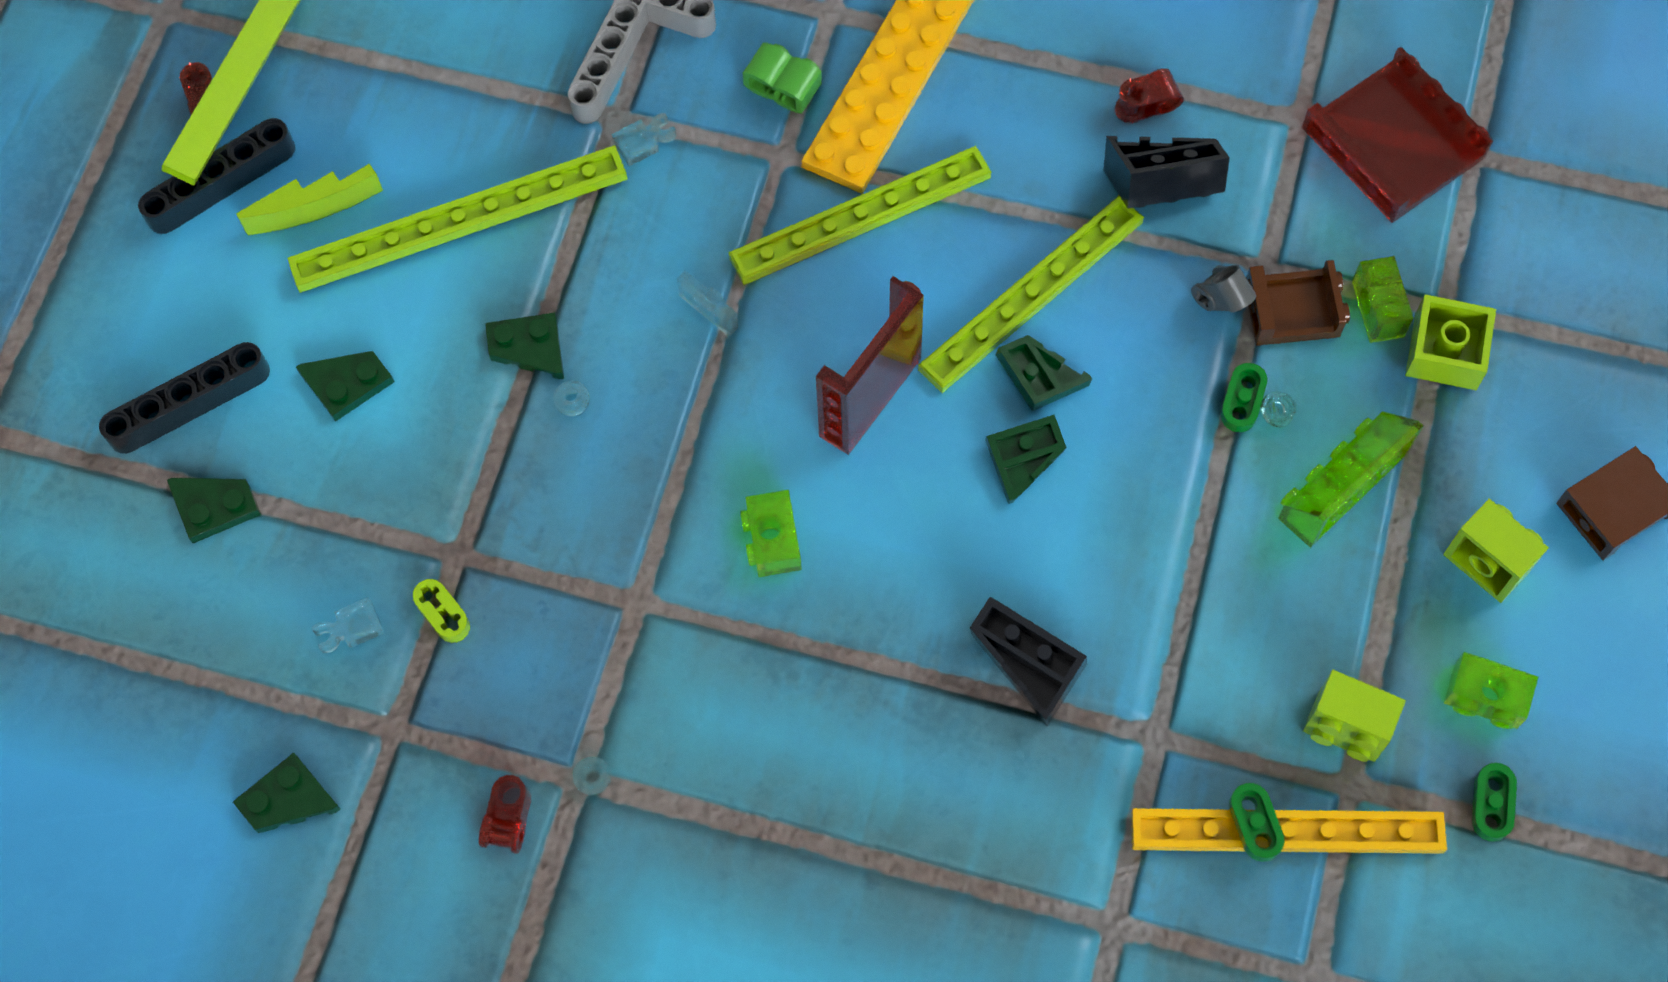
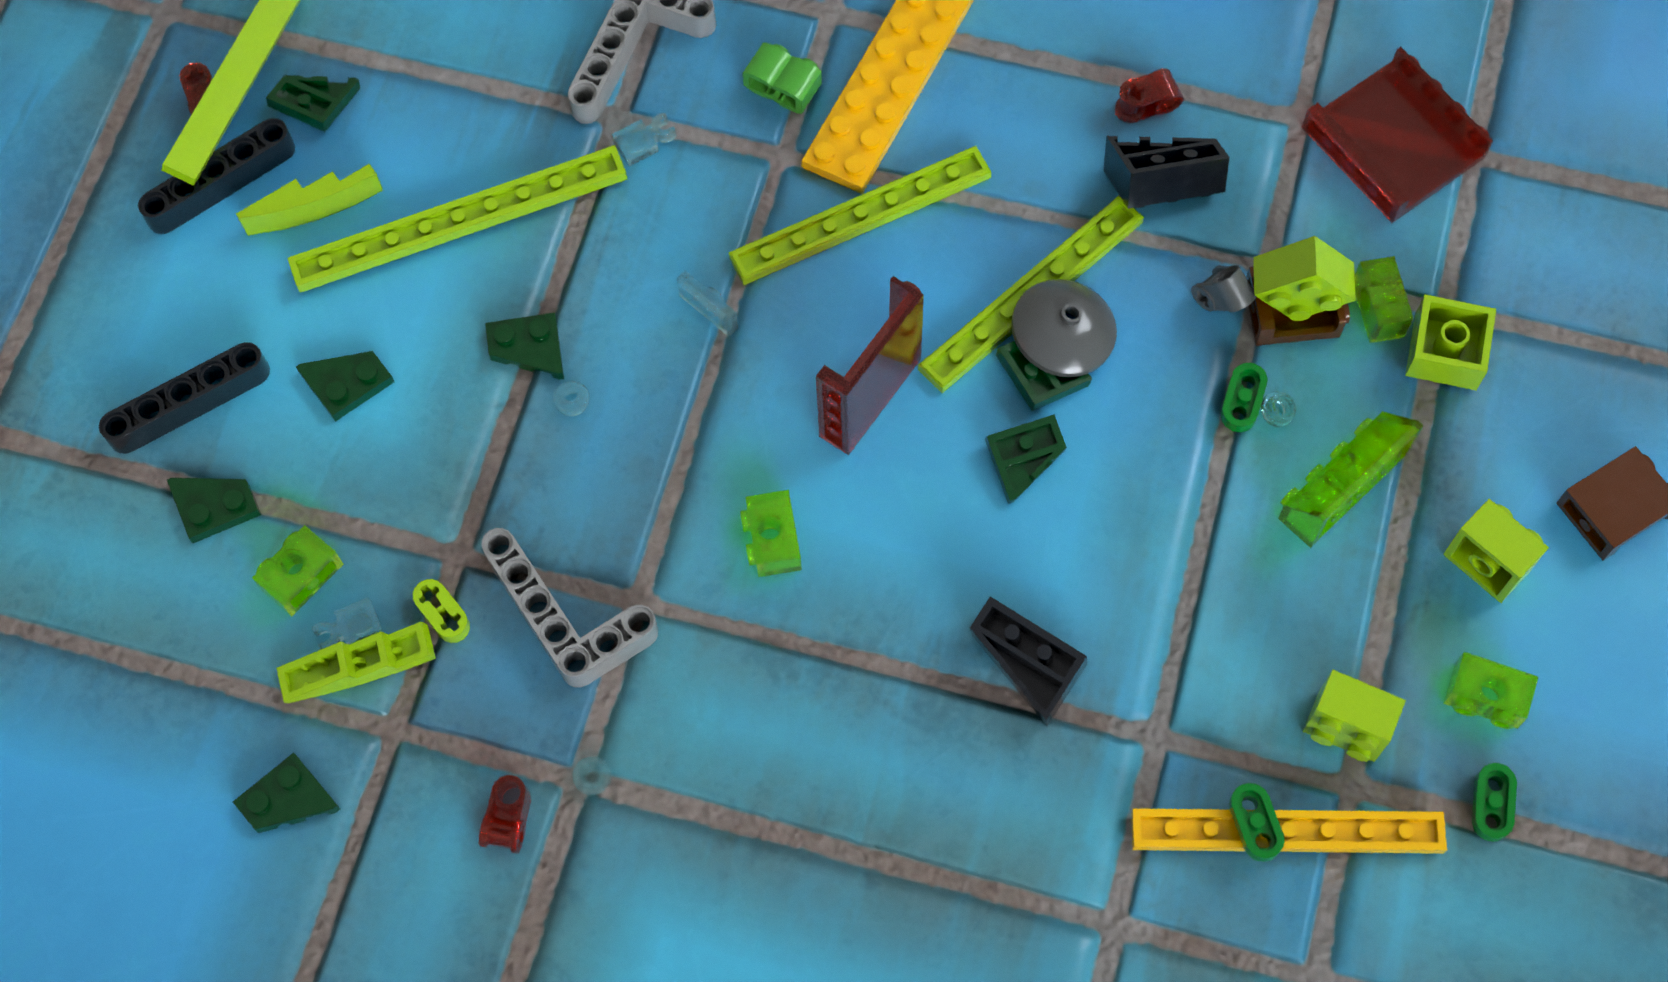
none -> clear neon green brick [252,525,344,617]
none -> dark green wing [266,75,360,132]
none -> lime slope [277,621,436,704]
none -> light grey beam [481,528,658,688]
none -> dark grey dish [1011,279,1117,377]
none -> lime brick [1253,236,1356,321]

